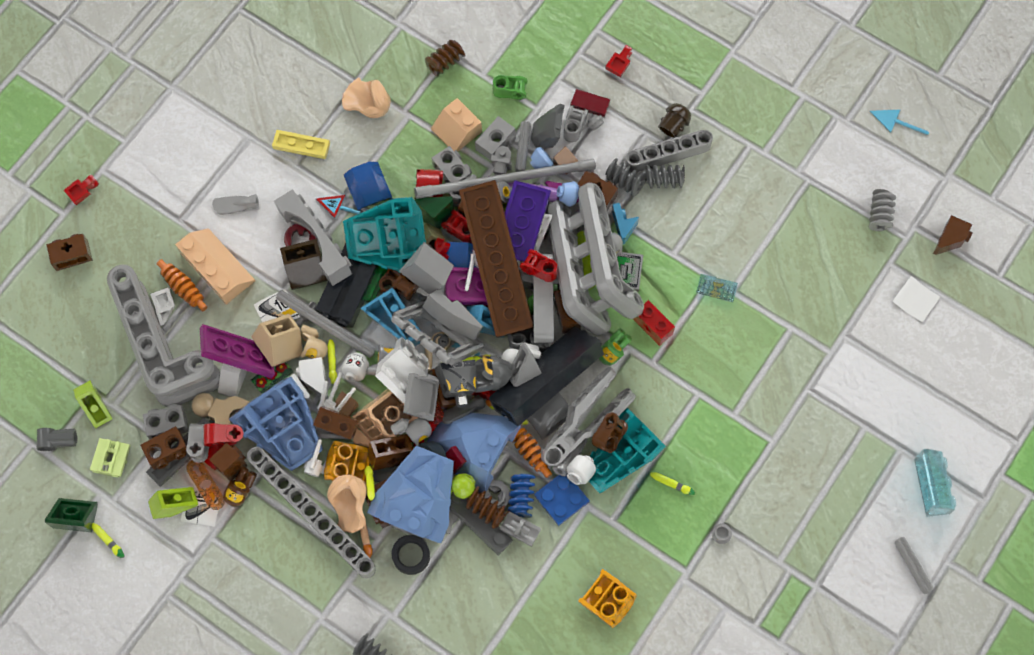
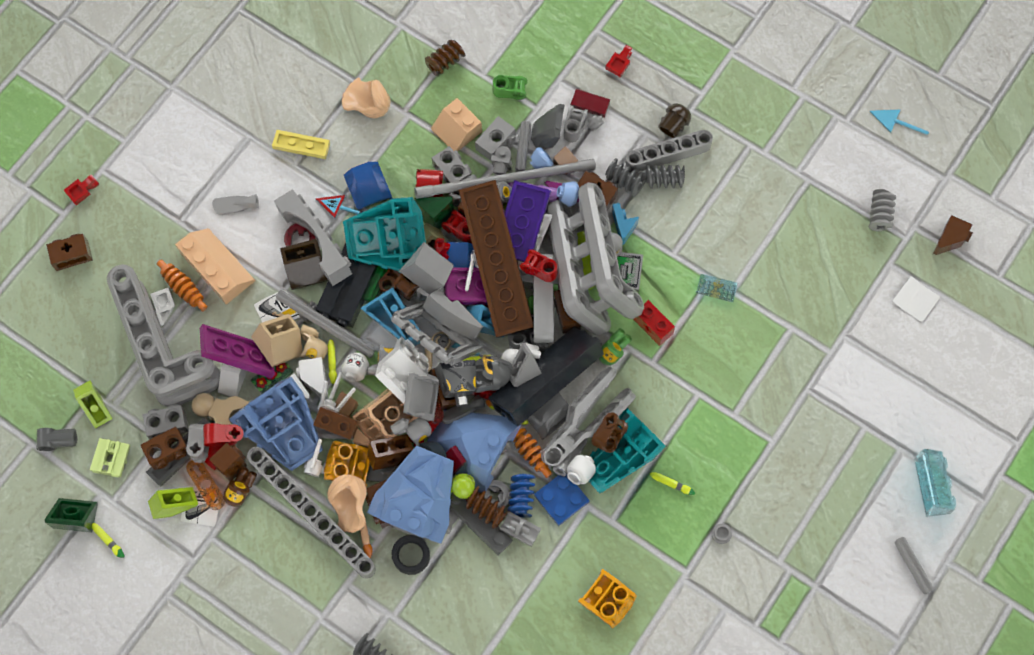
neon yellow piece [364,466,375,500] -> none

